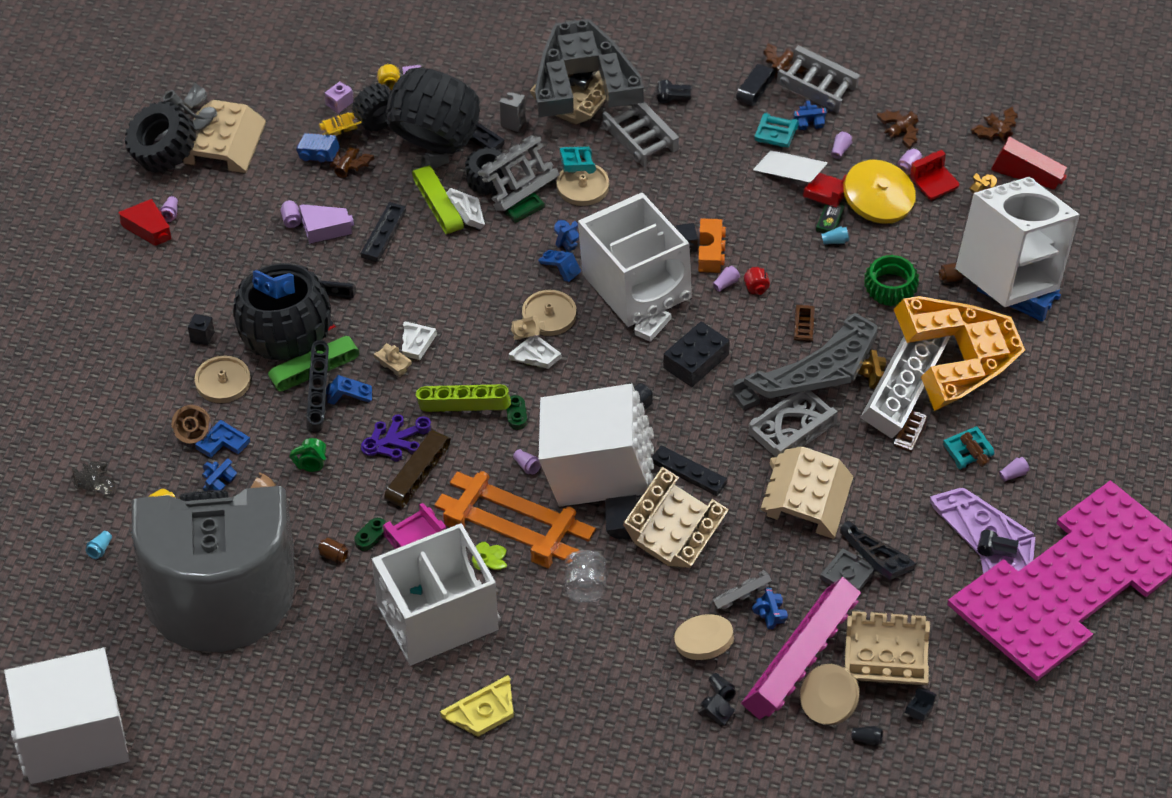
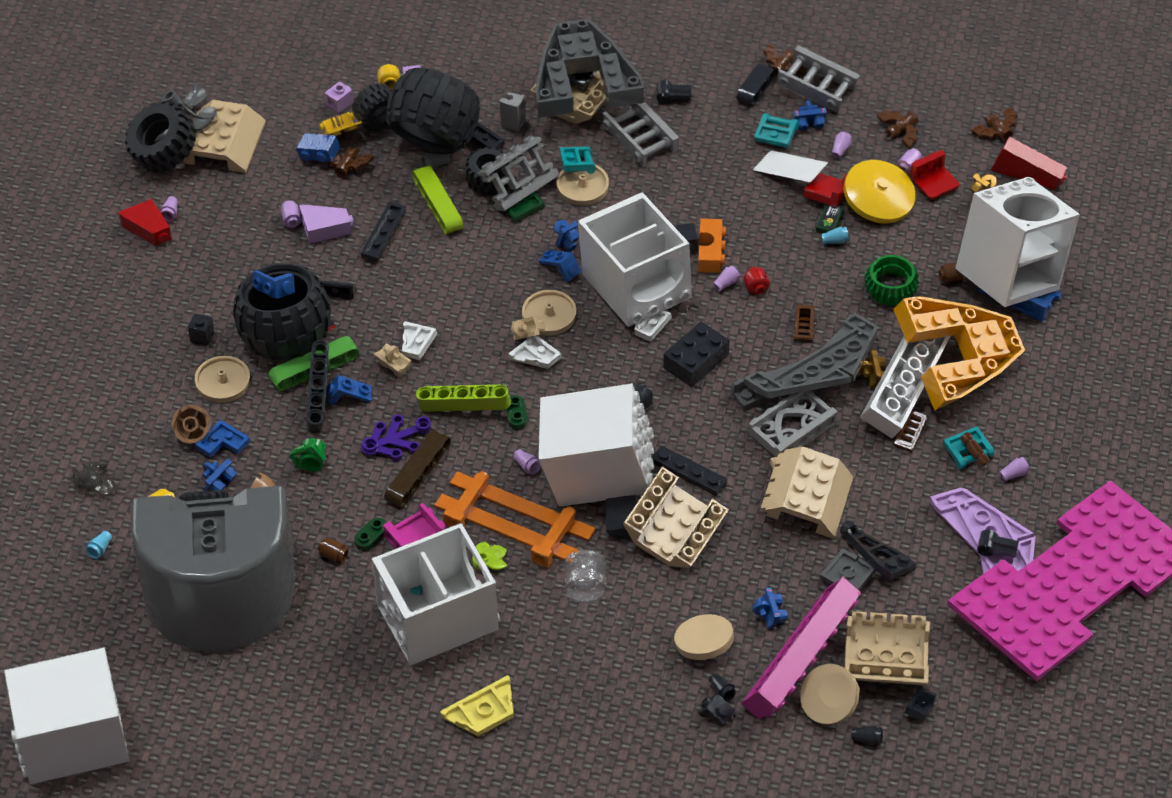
white wing [446,188,485,229] -> none
light grey wing [713,570,772,610] -> none

